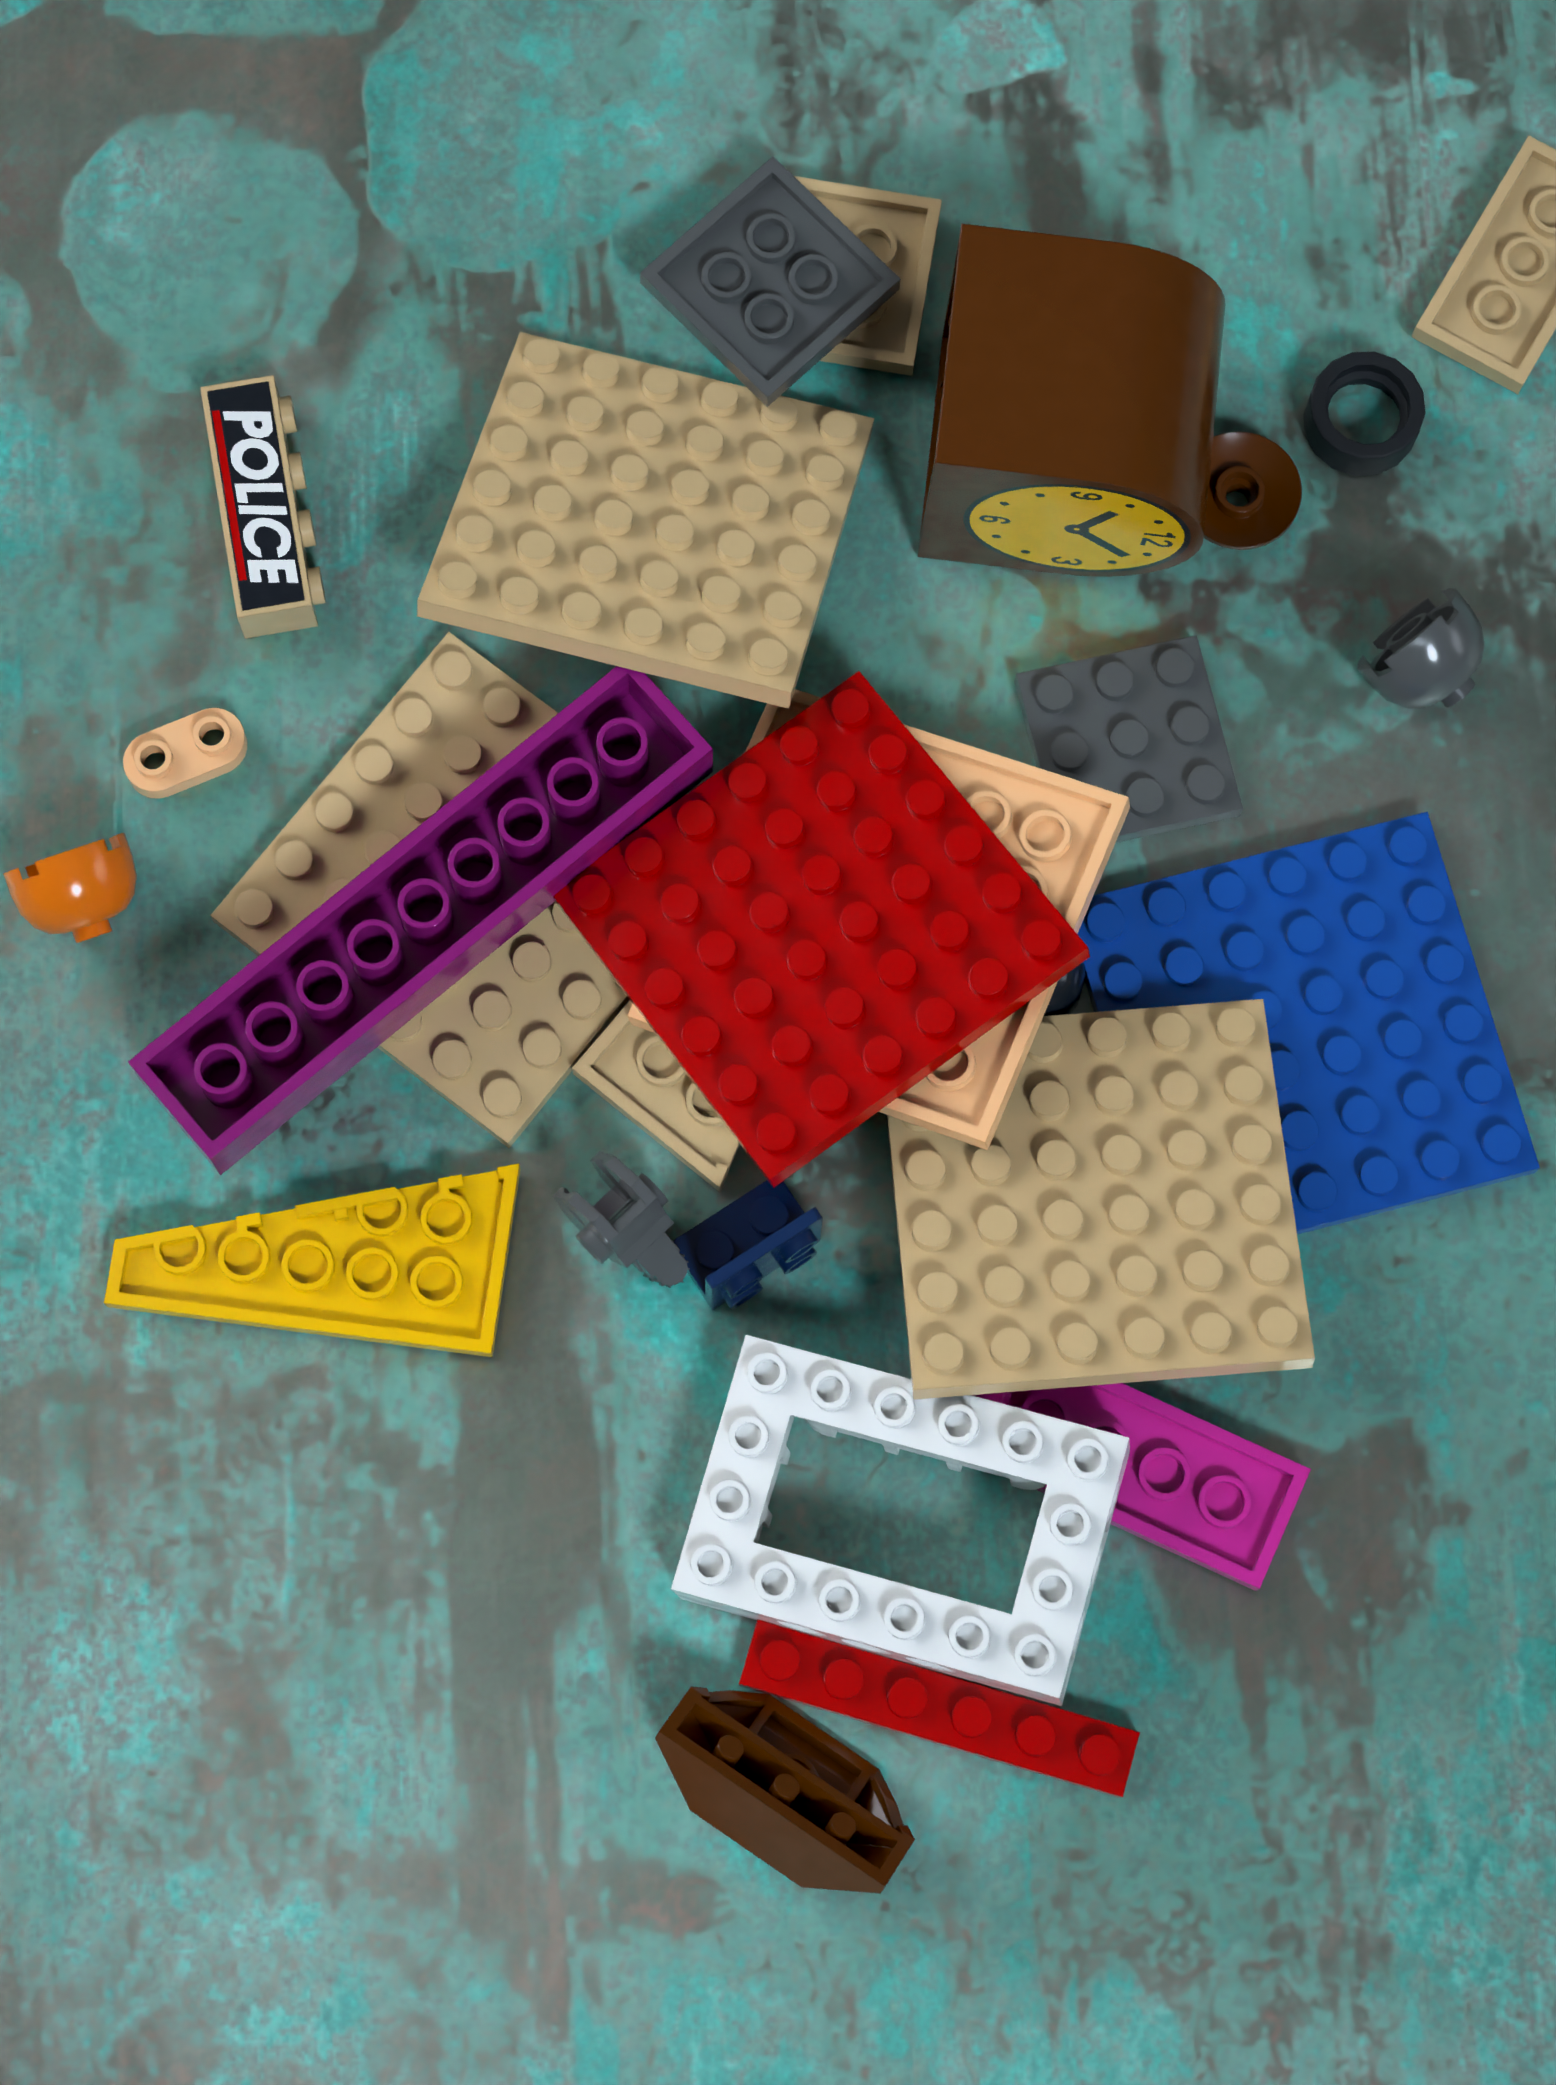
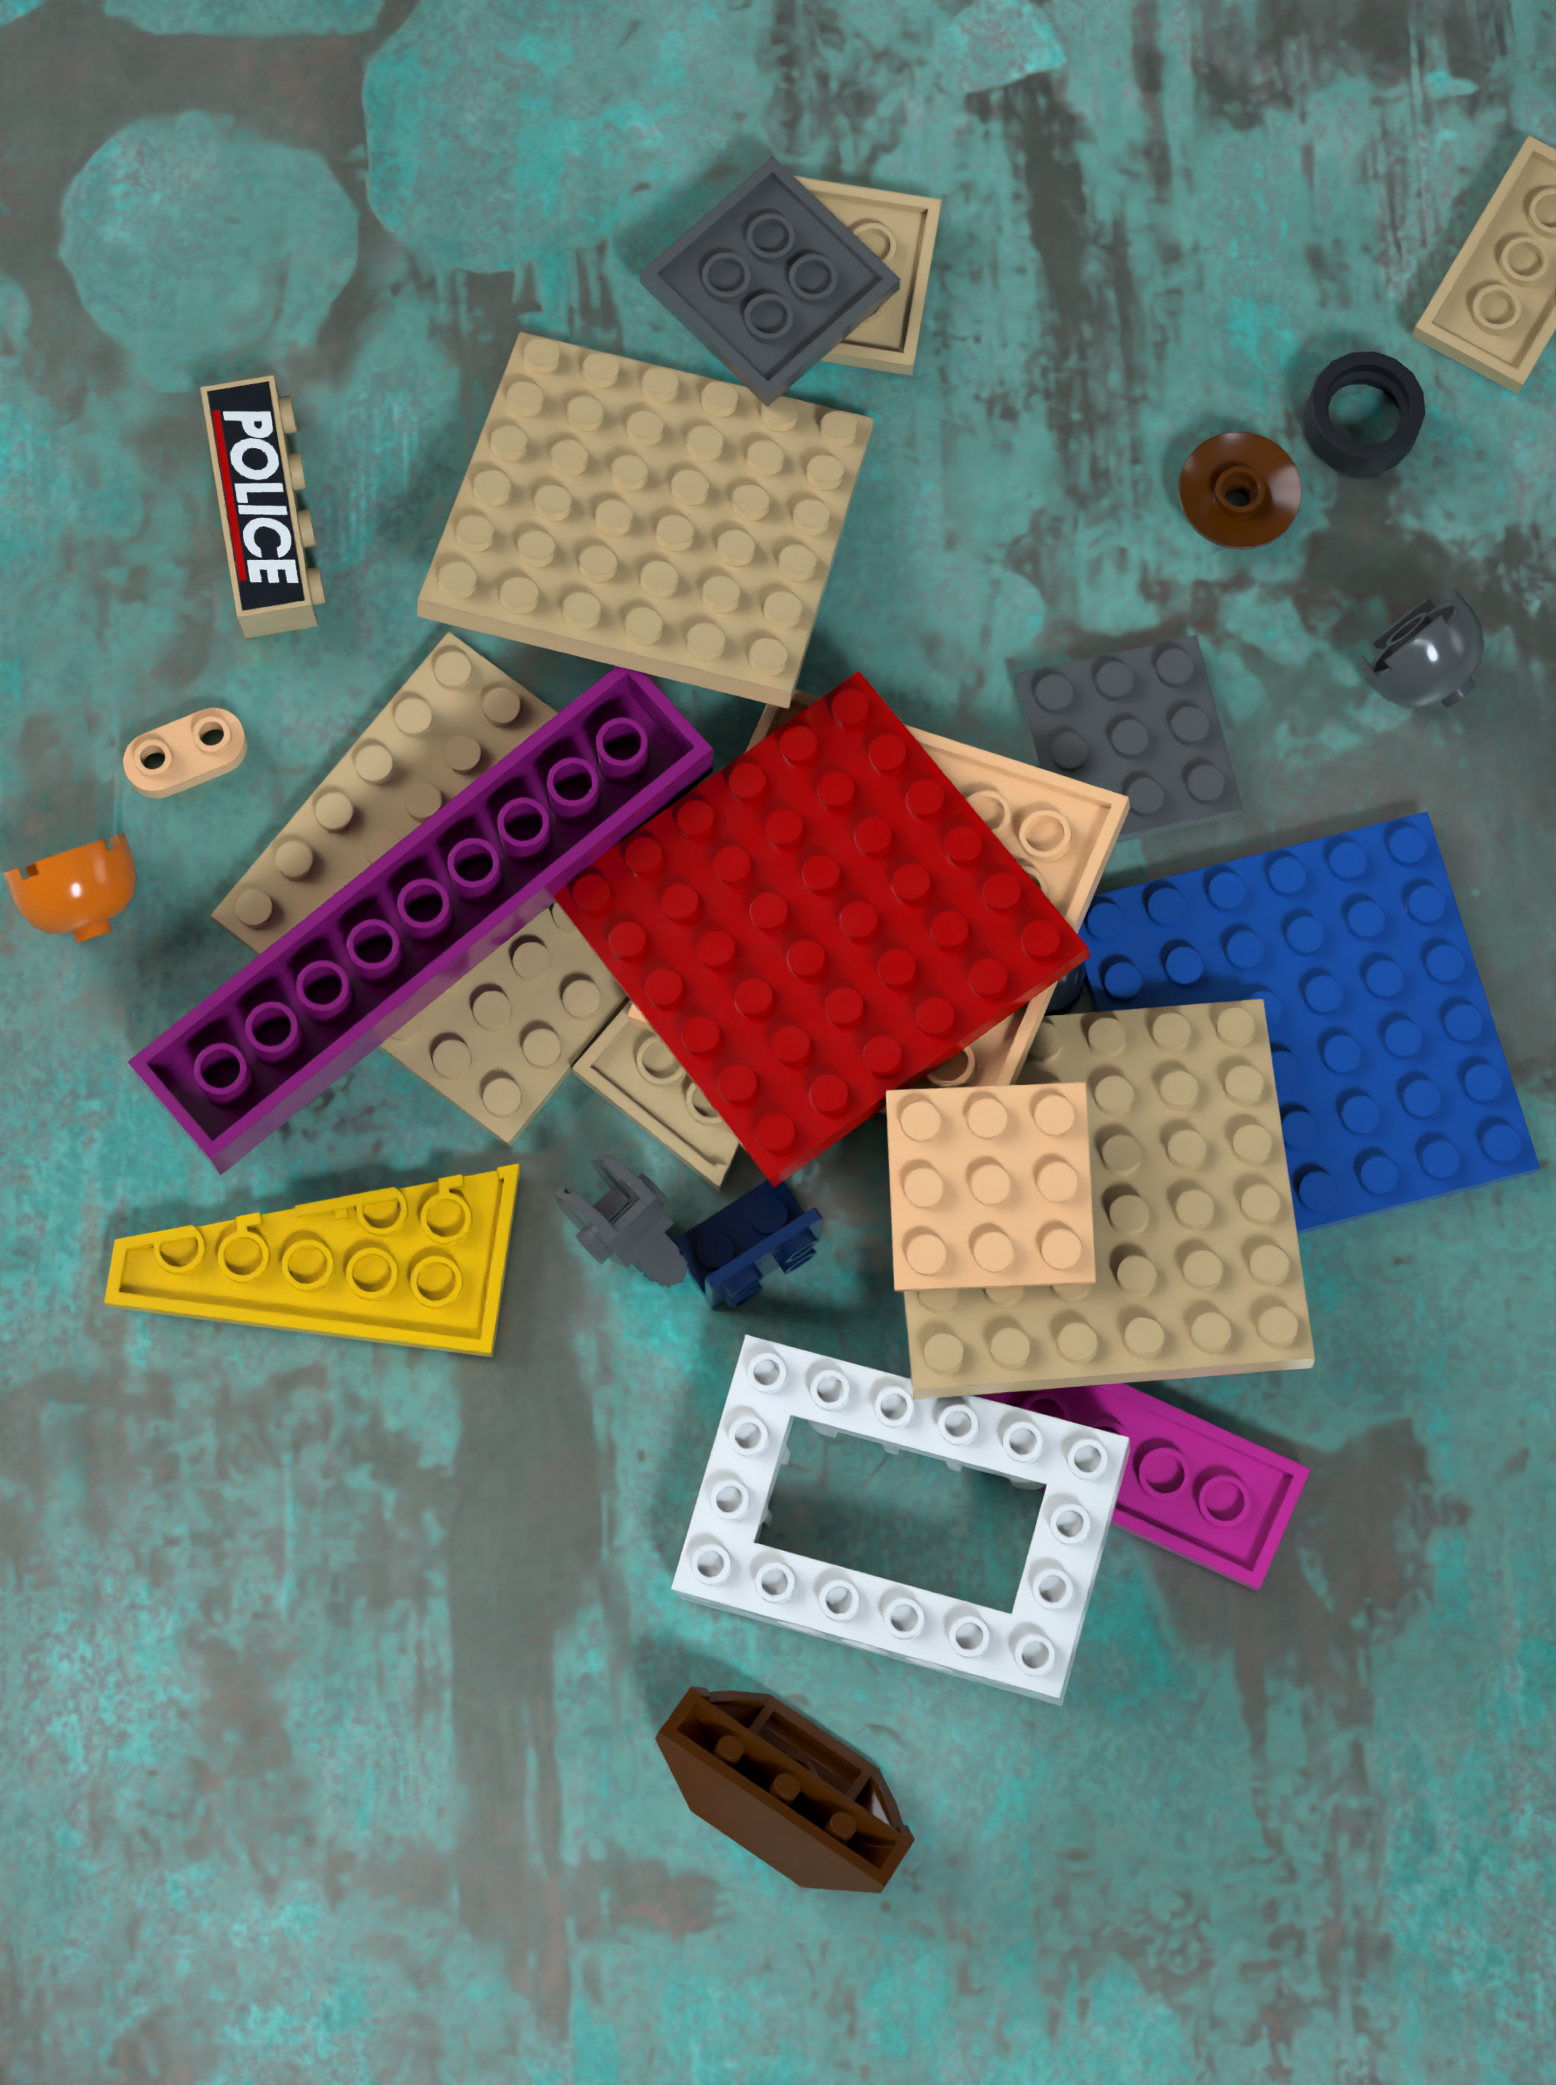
red plate [739,1619,1140,1798] -> none
reddish brown brick [917,223,1226,577] -> none
none -> light nougat plate [886,1082,1096,1292]

